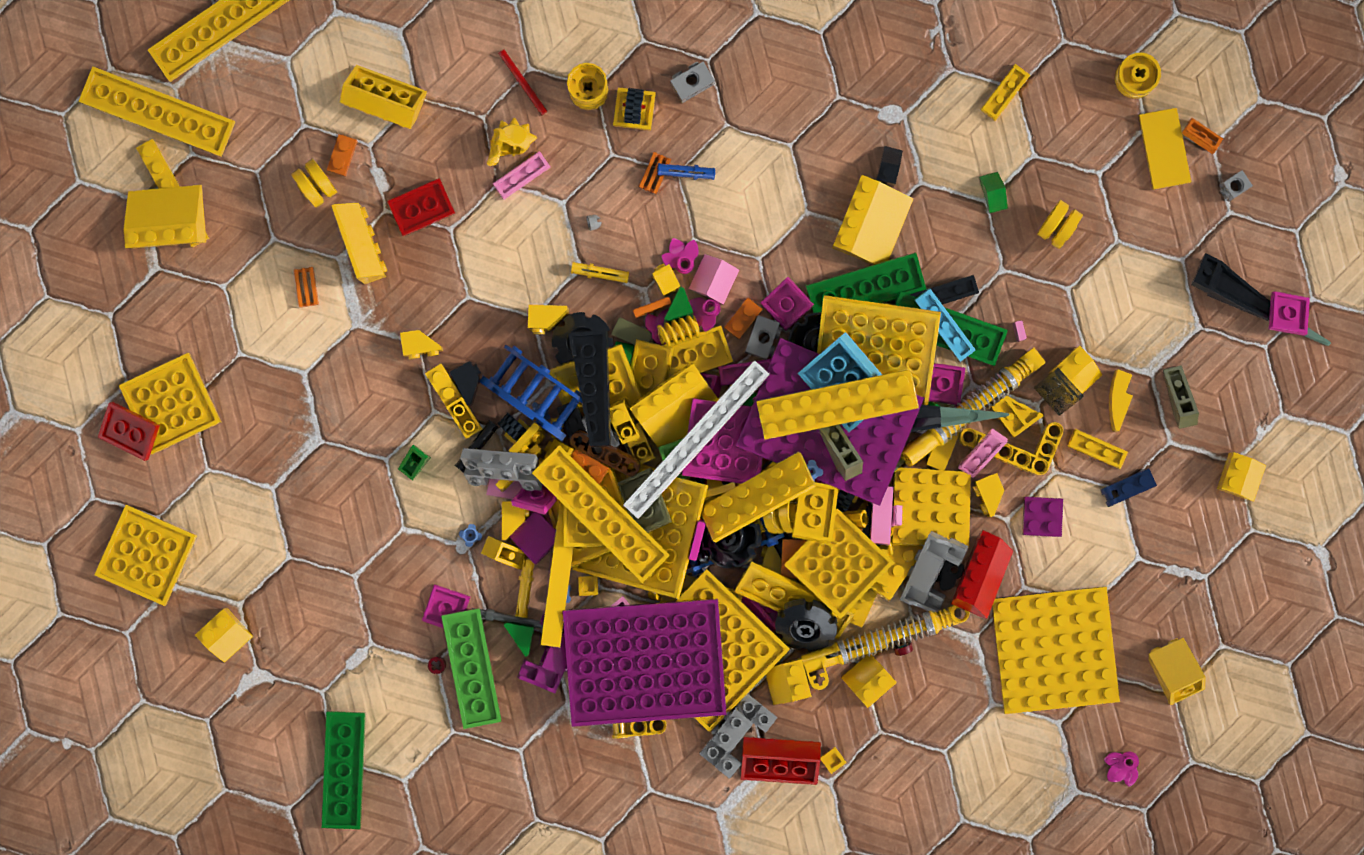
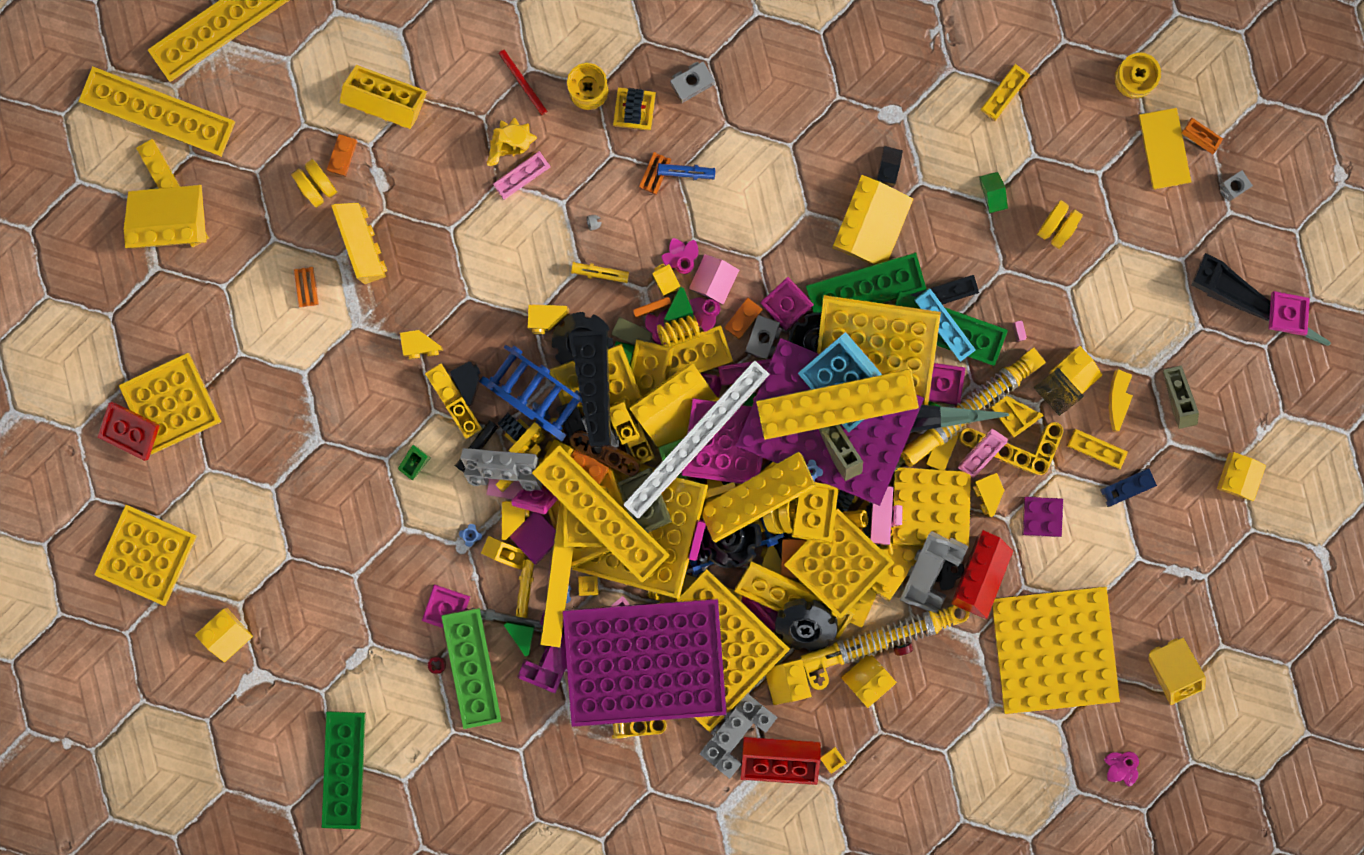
red plate [387,178,456,237] -> none

